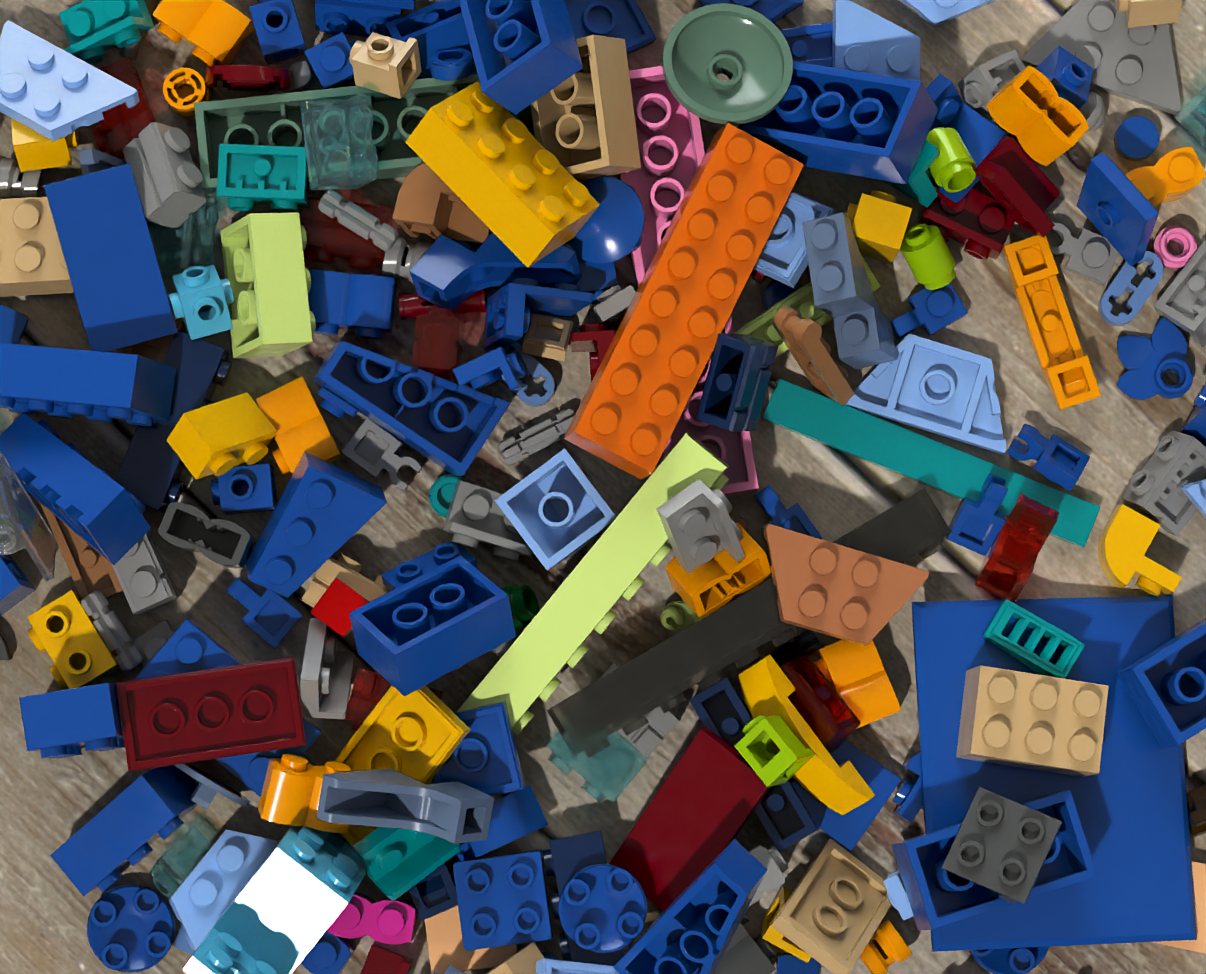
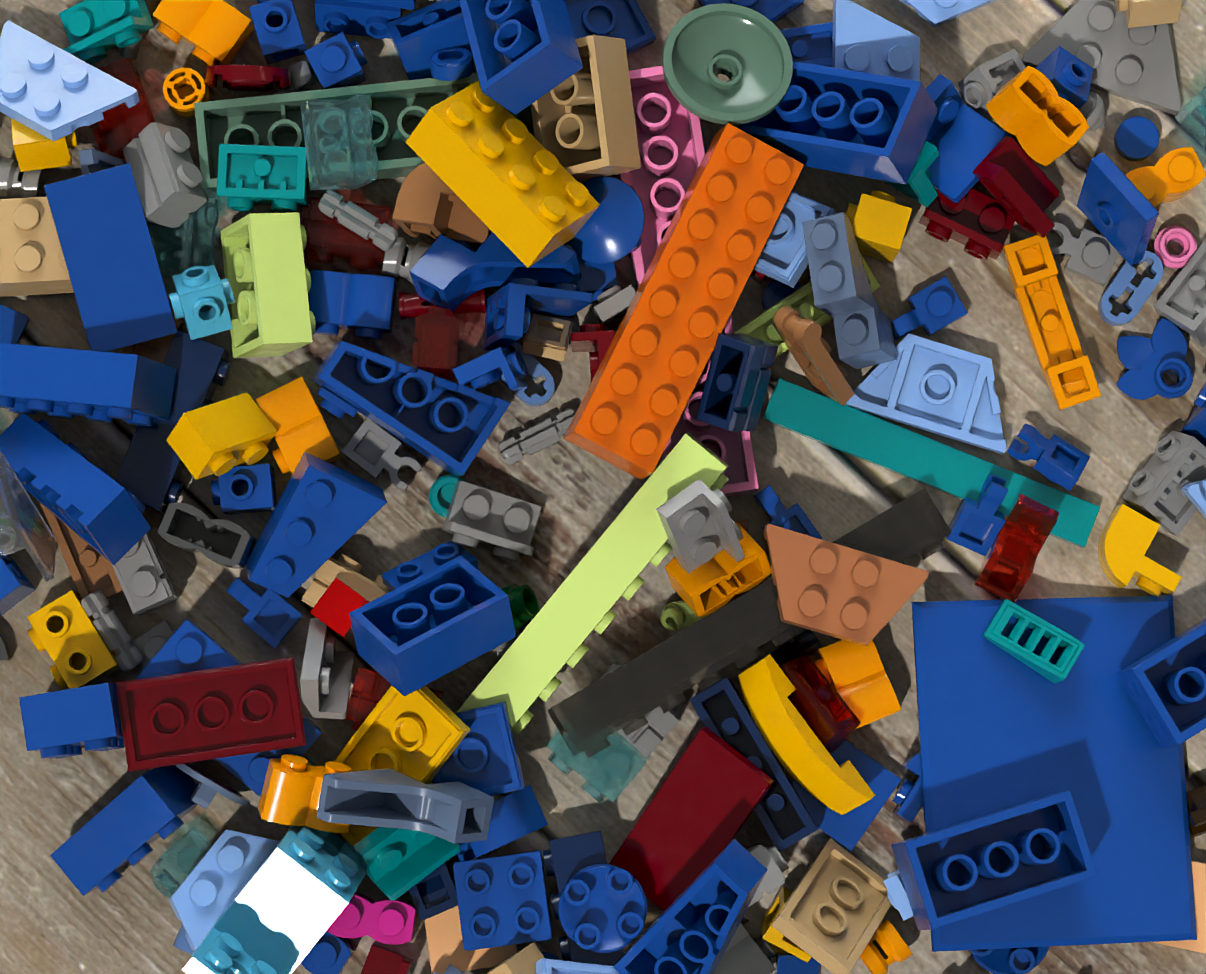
blue dish [87,884,175,972] -> none
tan brick [349,32,422,99] -> none
light blue slope [495,448,616,571] -> none
lime brick [734,714,815,787] -> none
lime brick [900,224,956,290] -> none
lime brick [926,127,976,193] -> none
dark grey hinge [942,787,1062,904] -> none
tan brick [956,665,1109,777] -> none

